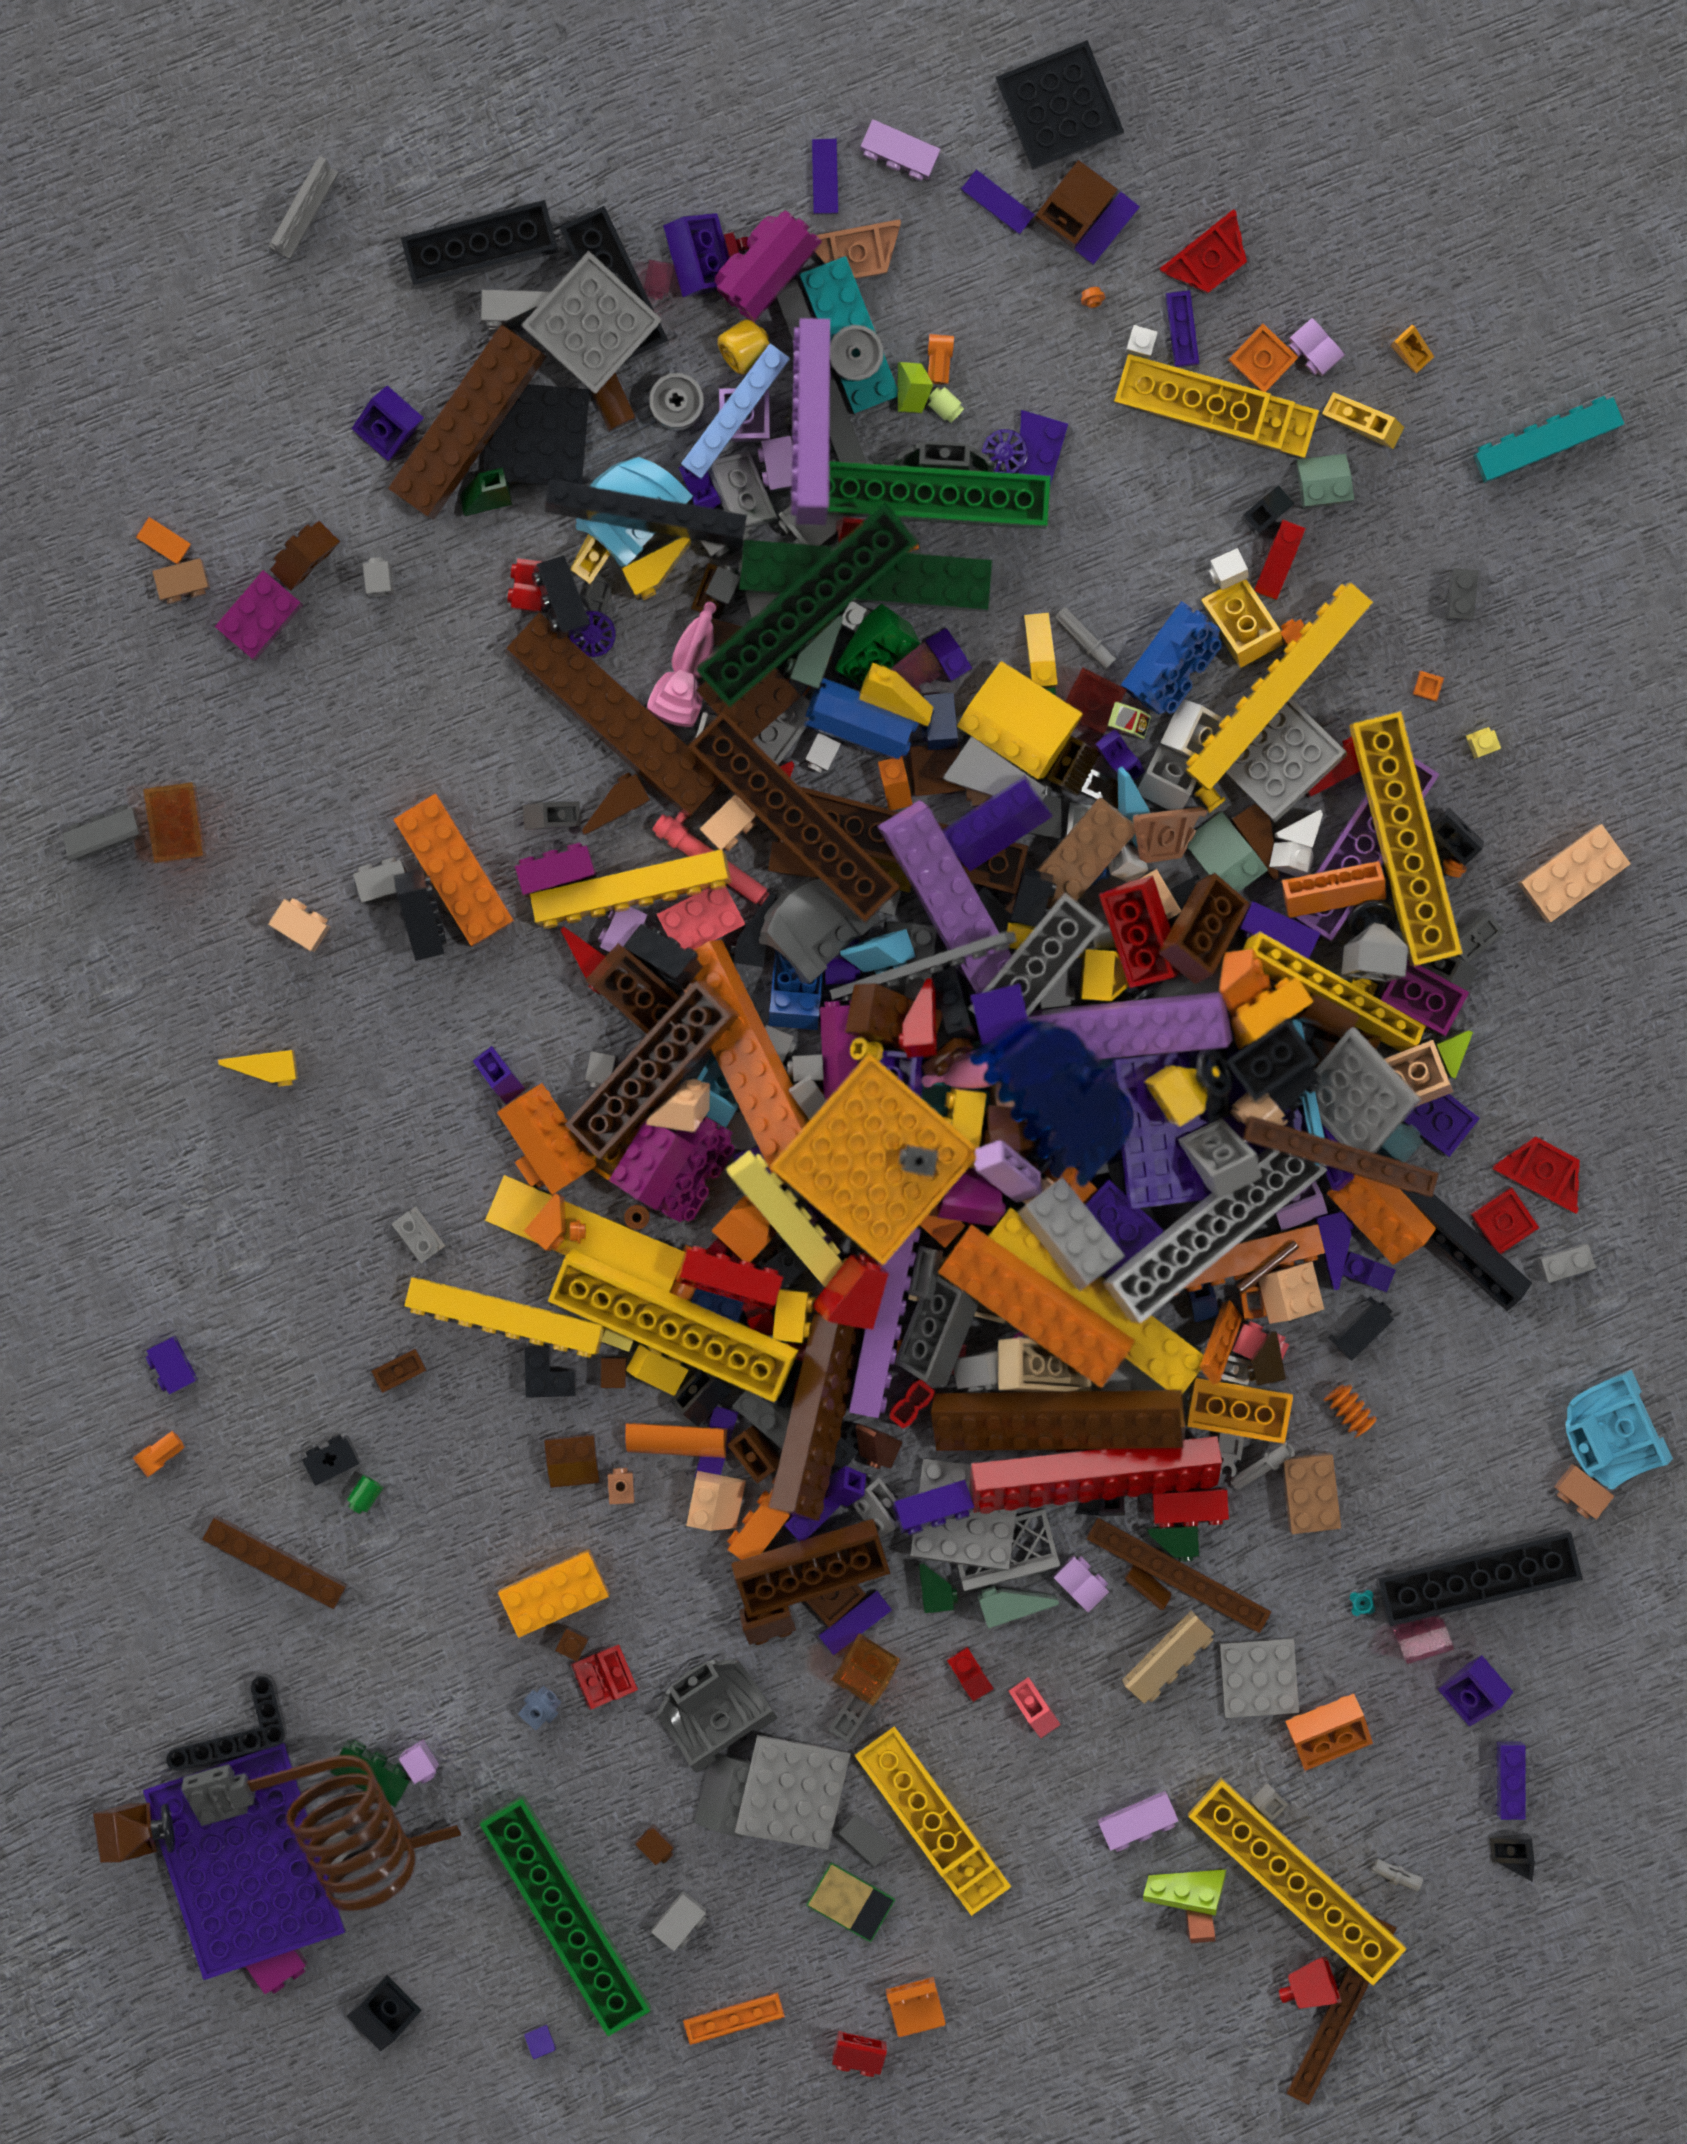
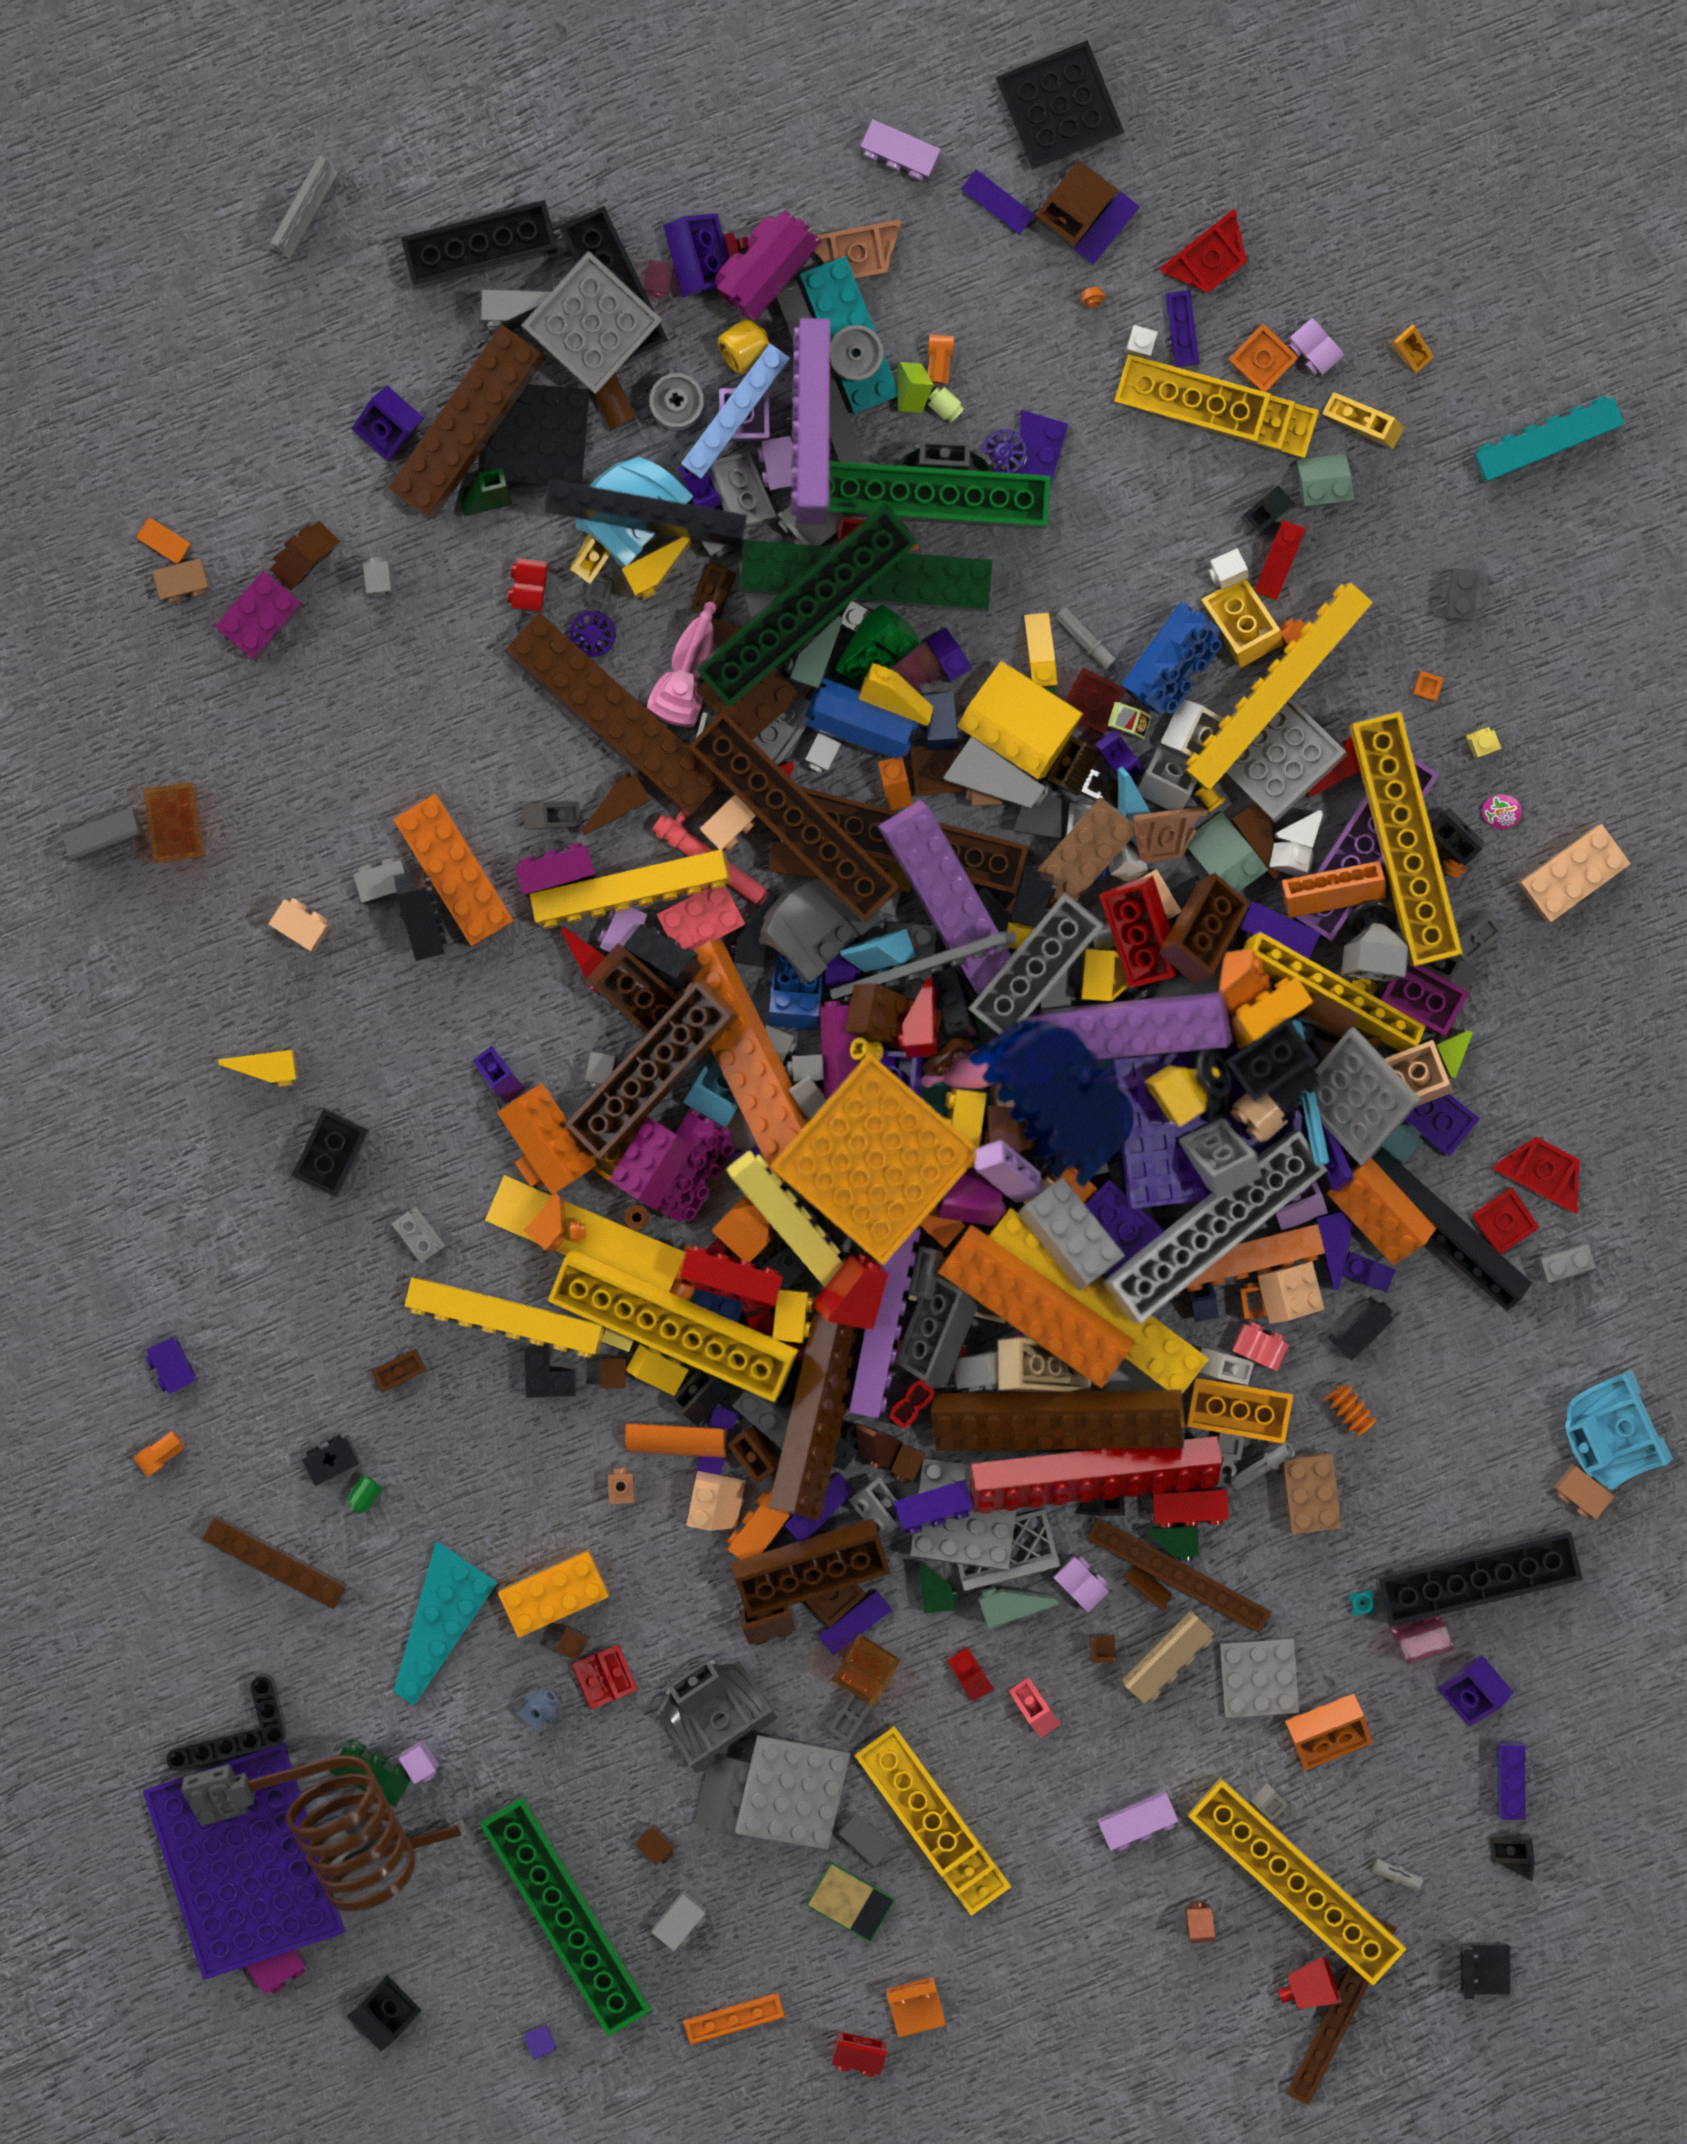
reddish brown piece [93,1803,175,1863] -> none
black brick [532,555,590,639] -> none
reddish brown slope [544,1433,600,1488] -> none
light nougat slope [647,1079,710,1132] -> none
dark grey brick [706,565,741,606] -> none
dark purple tile [812,139,838,215] -> none
dark purple brick [827,1466,866,1507] -> none
dark grey brick [898,1144,938,1177] -> none
dark purple slope [942,775,1053,871] -> none
dark purple tile [971,984,1031,1044] -> none
lime wing [1143,1869,1226,1915] -> none
orange tile [1200,1300,1243,1385] -> none
reddish brown bar [1236,1240,1299,1294] -> none
reddish brown plate [1243,1116,1439,1197] -> none
dark brown slope [1247,1331,1286,1386] -> none
none -> black brick [291,1108,371,1197]
none -> teal wing [394,1541,498,1705]
none -> reddish brown brick [890,1443,925,1483]
none -> reddish brown panel [1090,1634,1116,1663]
none -> black bracket [1460,1944,1510,1999]
none -> sticker [1482,794,1522,830]

